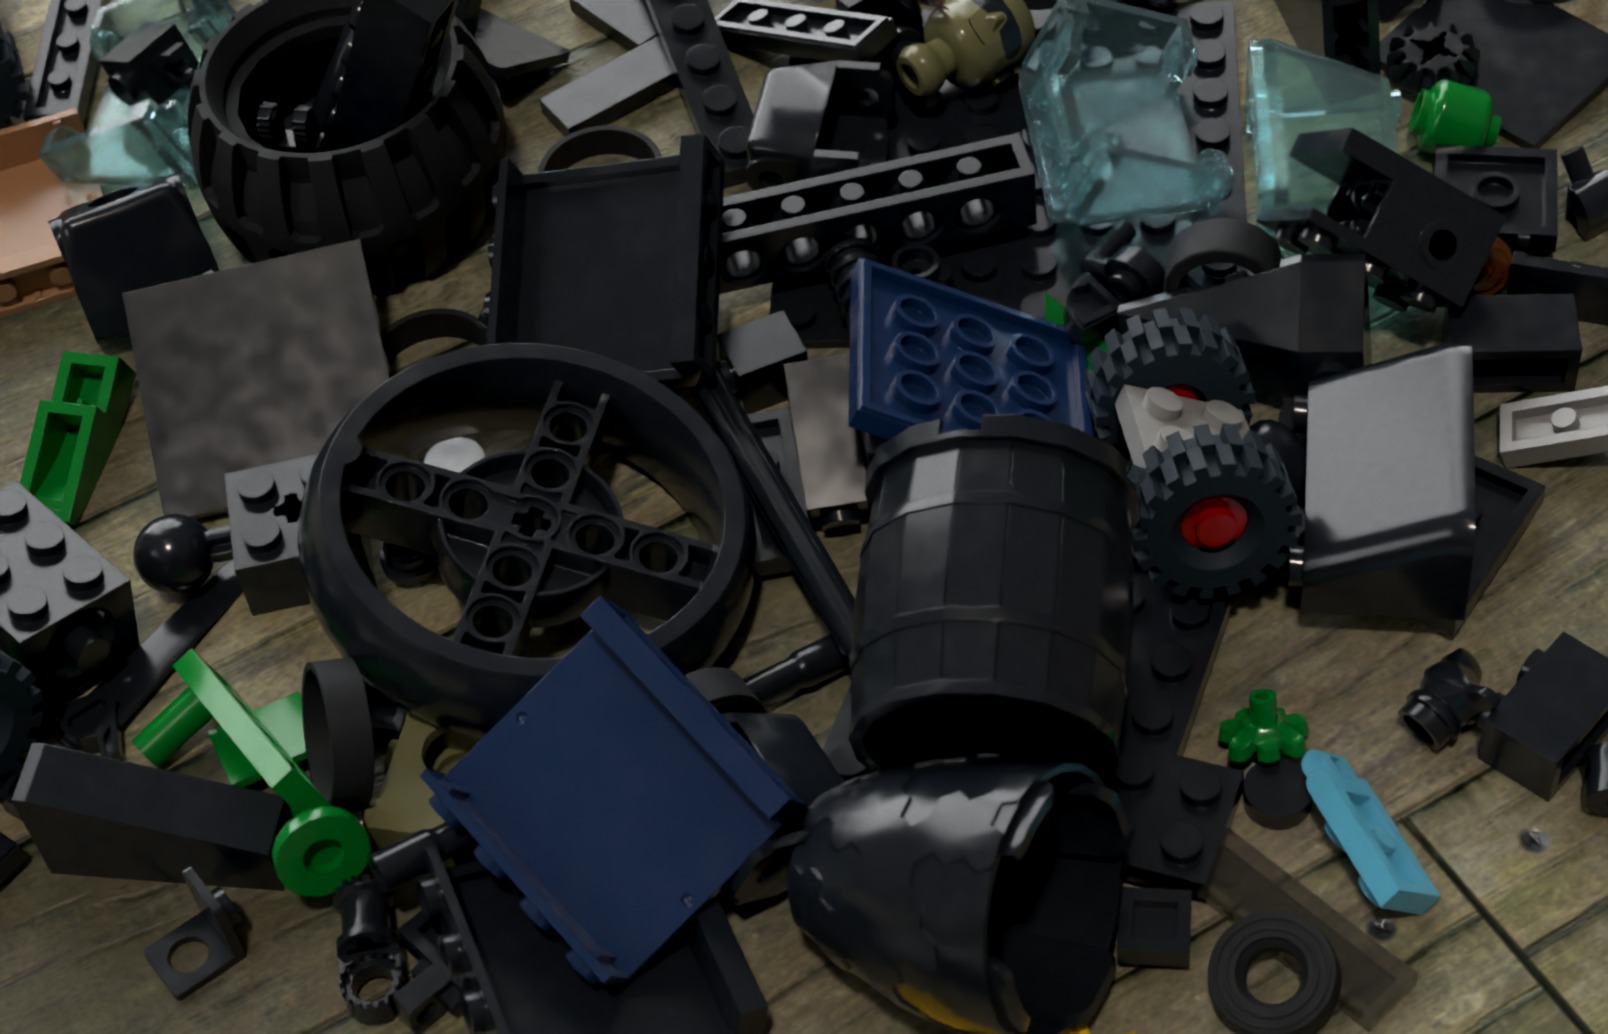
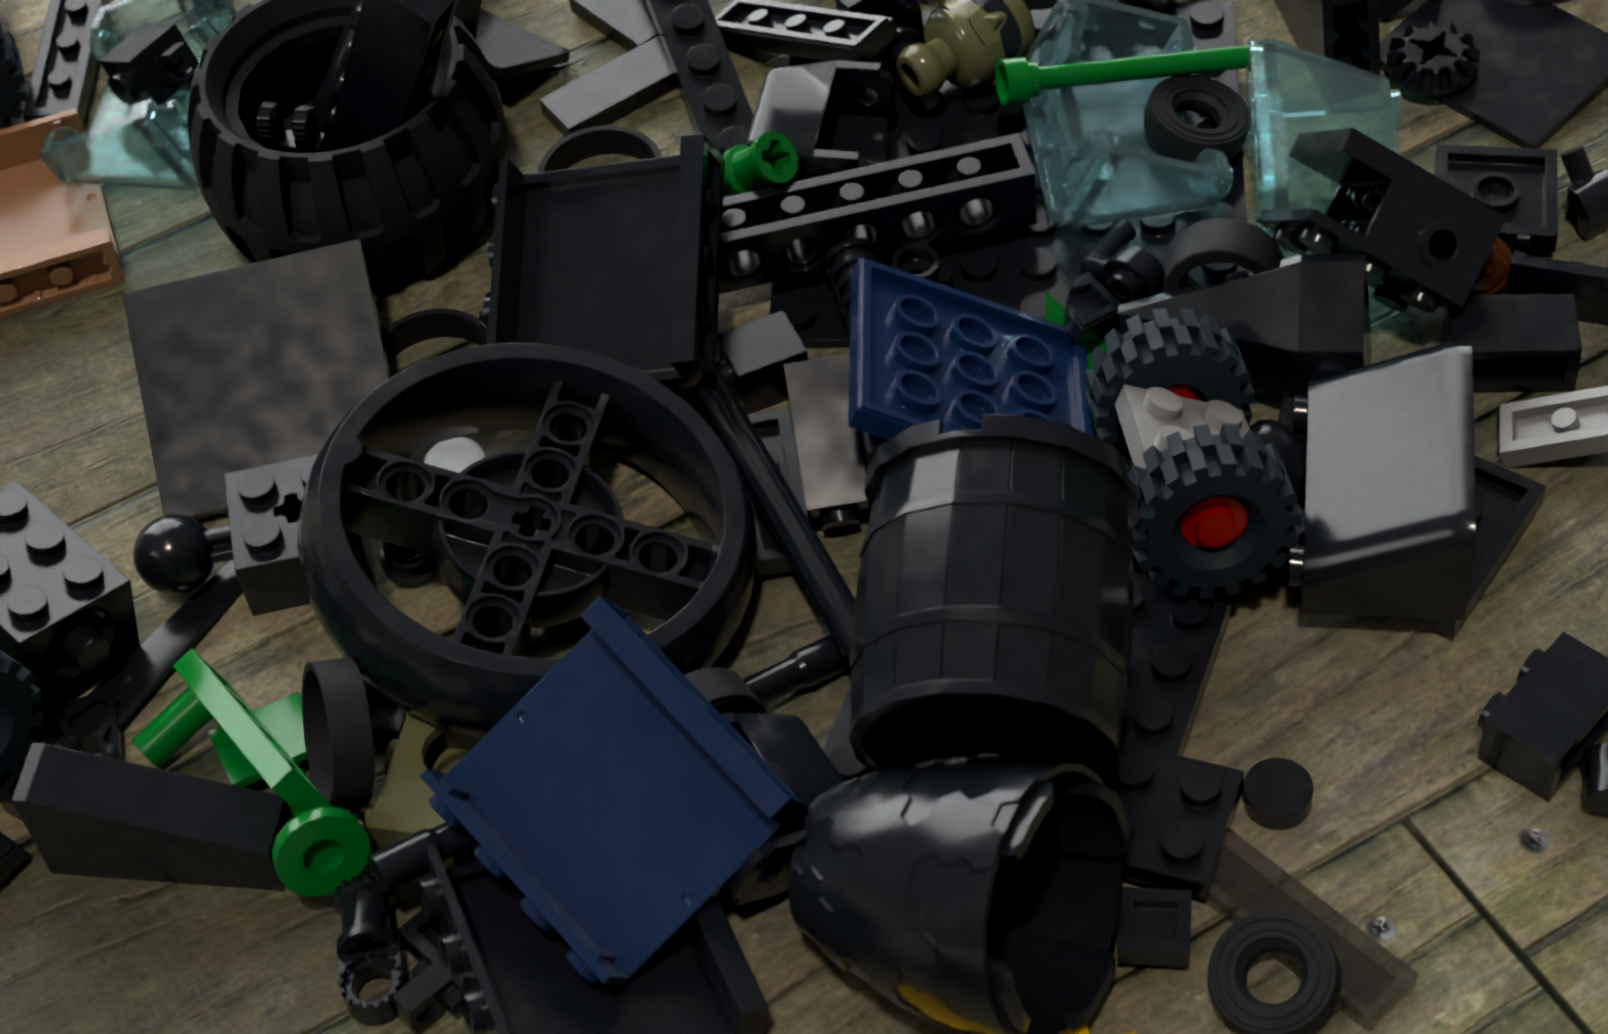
green slope [20,351,136,526] -> none
black piece [48,173,220,344] -> none
black bracket [144,866,246,1000] -> none
green plant [1218,689,1309,763] -> none
medium azure hinge [1301,749,1442,915] -> none
black animal [1398,648,1500,750] -> none
green head [1408,79,1501,156] -> none
none -> green pin [722,131,798,197]
none -> green piece [995,44,1268,106]
none -> black tyre [1143,75,1251,166]

